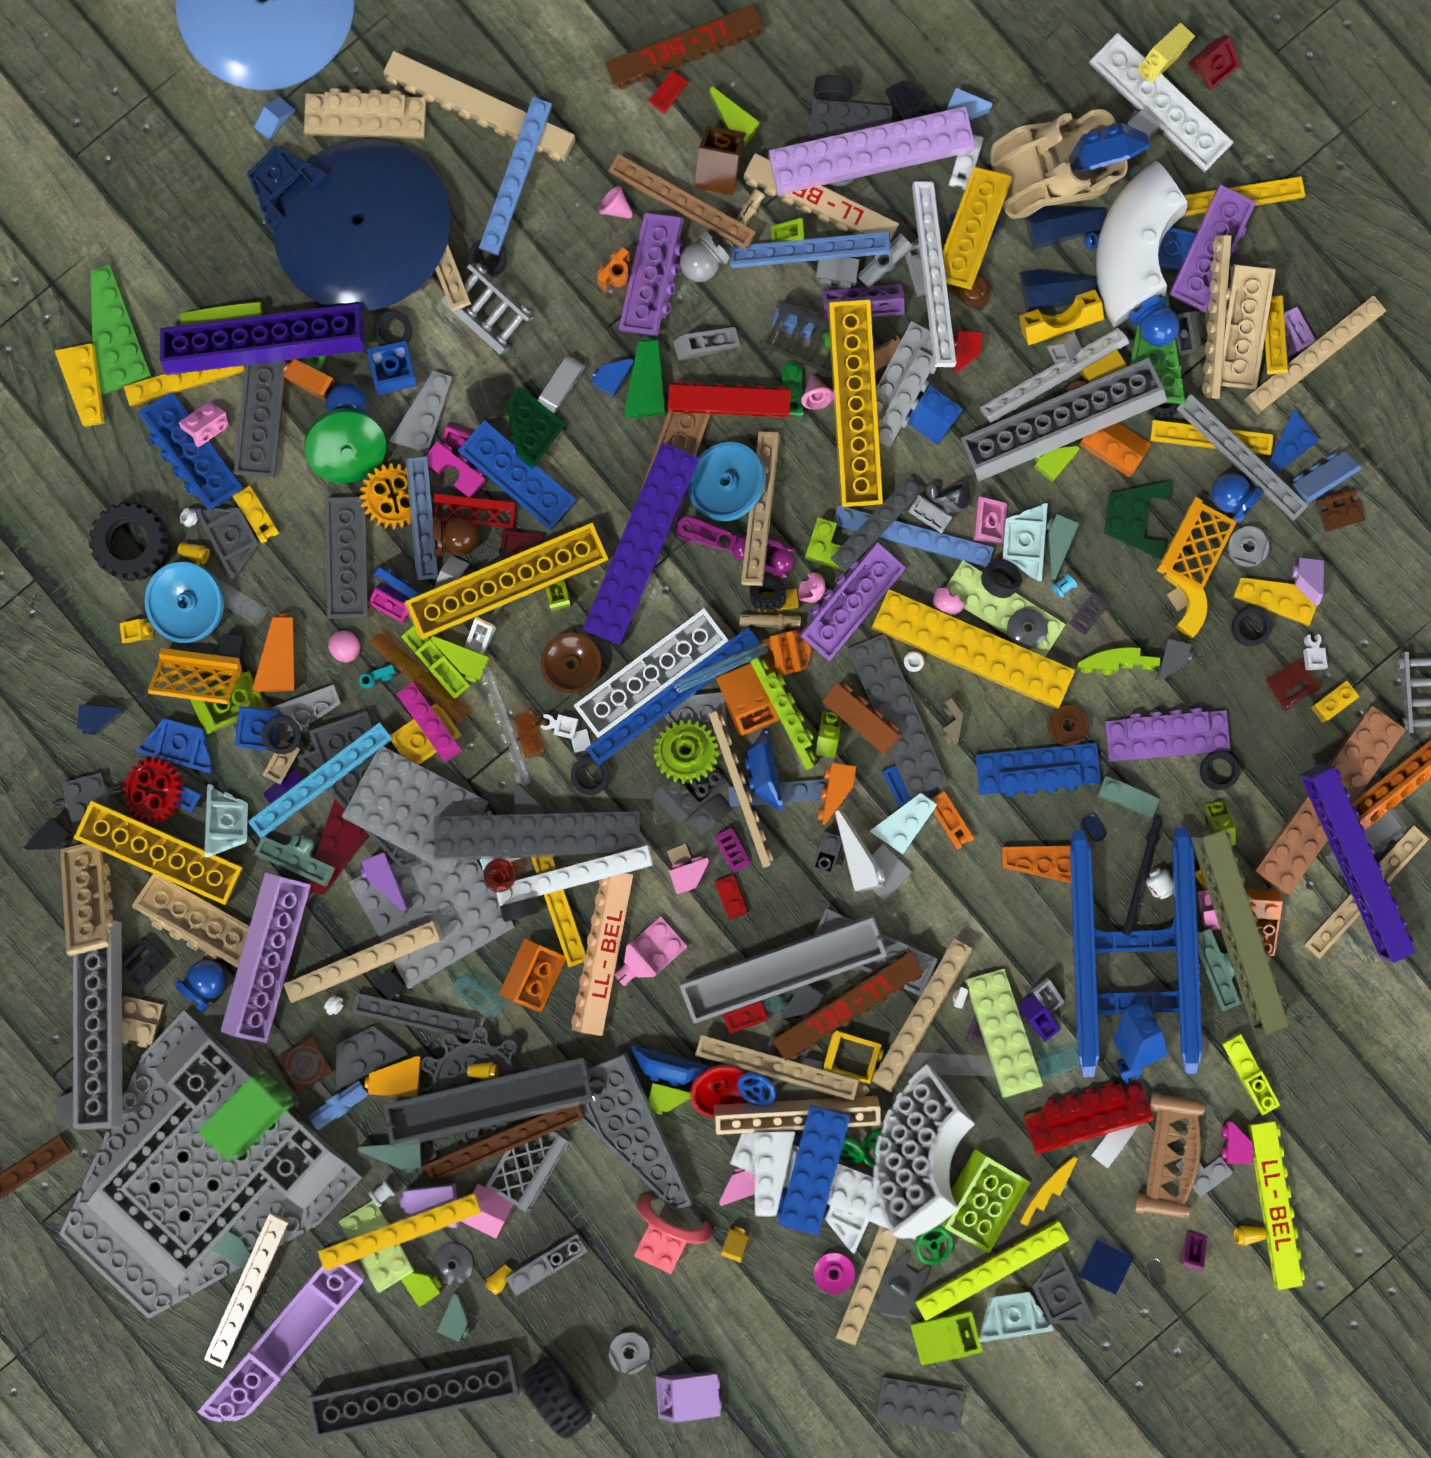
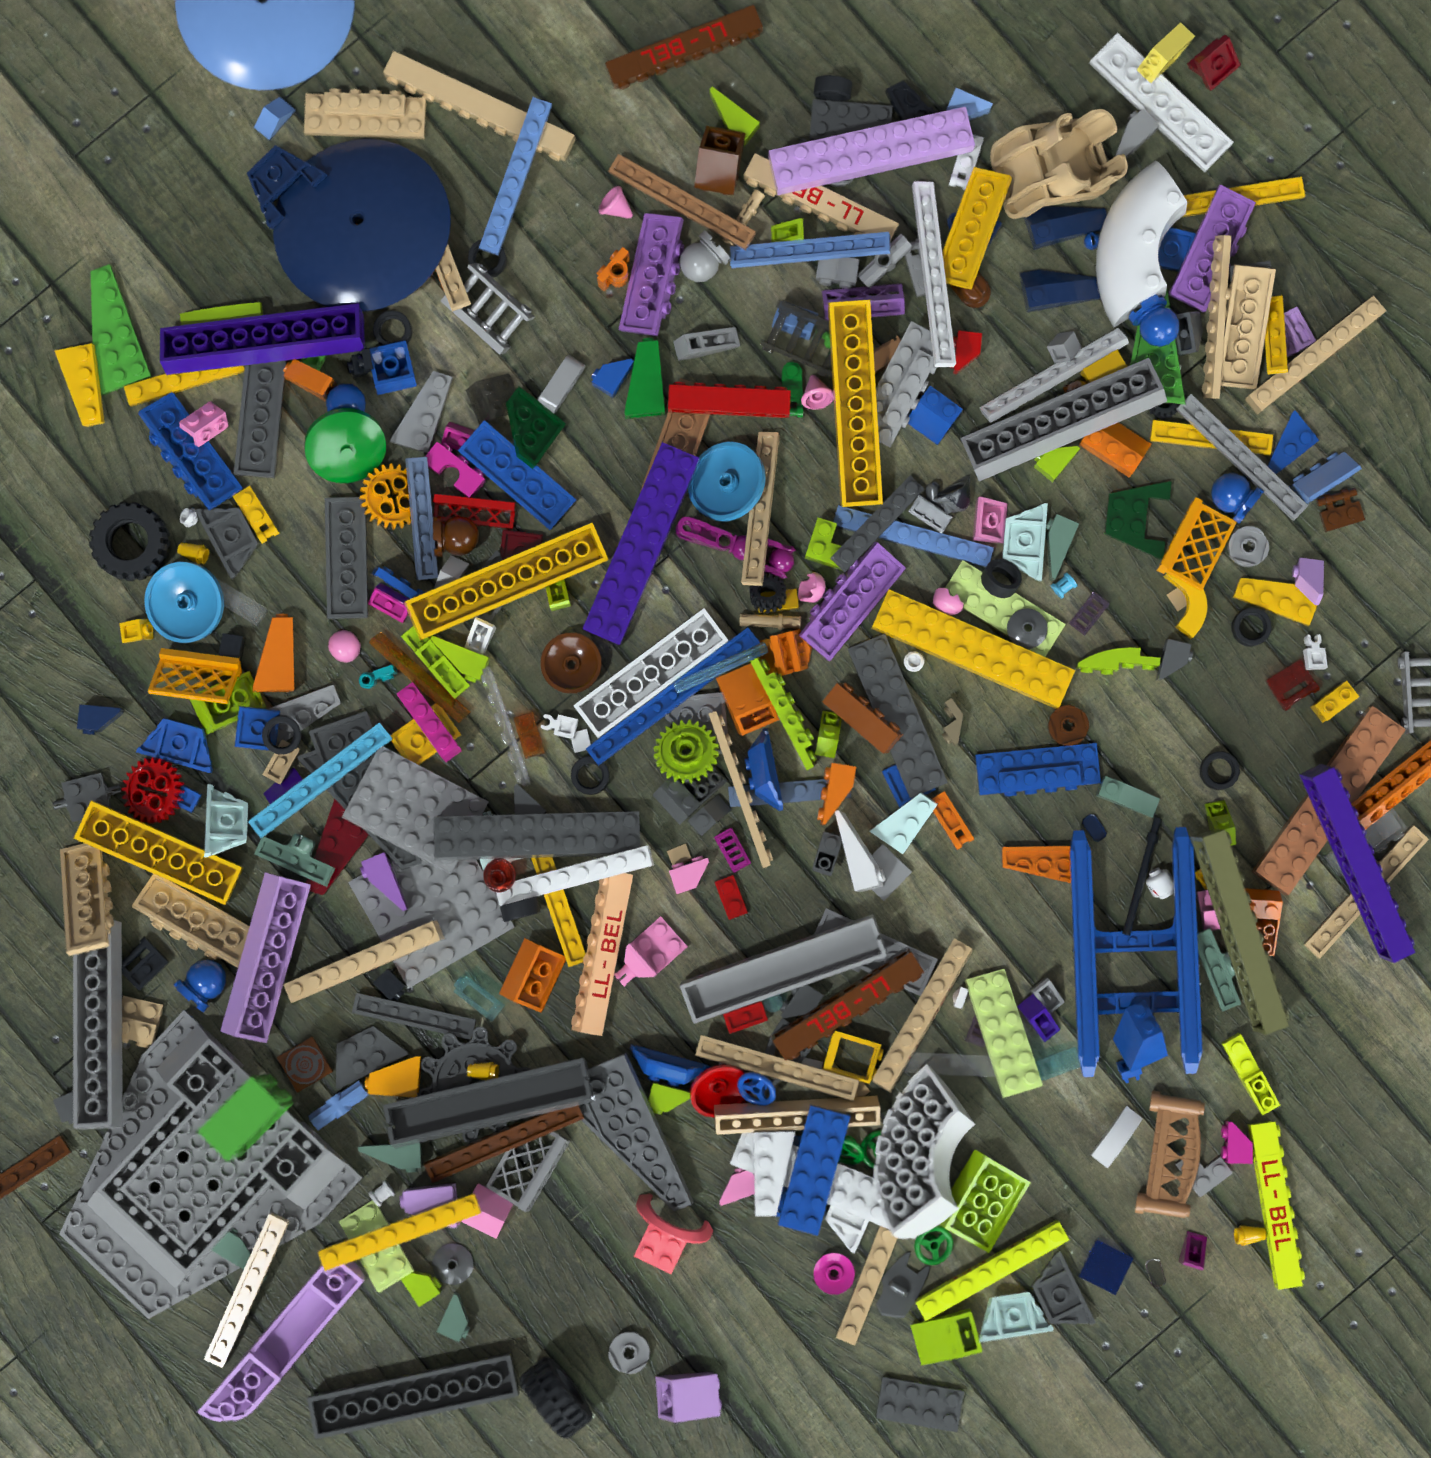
black slope [23,817,73,851] -> none
white plate [324,996,343,1015] -> none
yellow cone [484,1264,513,1296] -> none
light grey slope [505,1234,587,1296] -> none
red tile [648,70,688,114] -> none
yellow slope [721,1226,749,1262] -> none
yellow slope [1018,1156,1077,1226] -> none
yellow arch [1019,290,1104,346] -> none
red plate [1023,1082,1154,1155] -> none
blue wedge [1068,123,1150,171] -> none
medium lavender plate [1104,708,1230,762] -> none
none -> black slope [347,349,373,379]

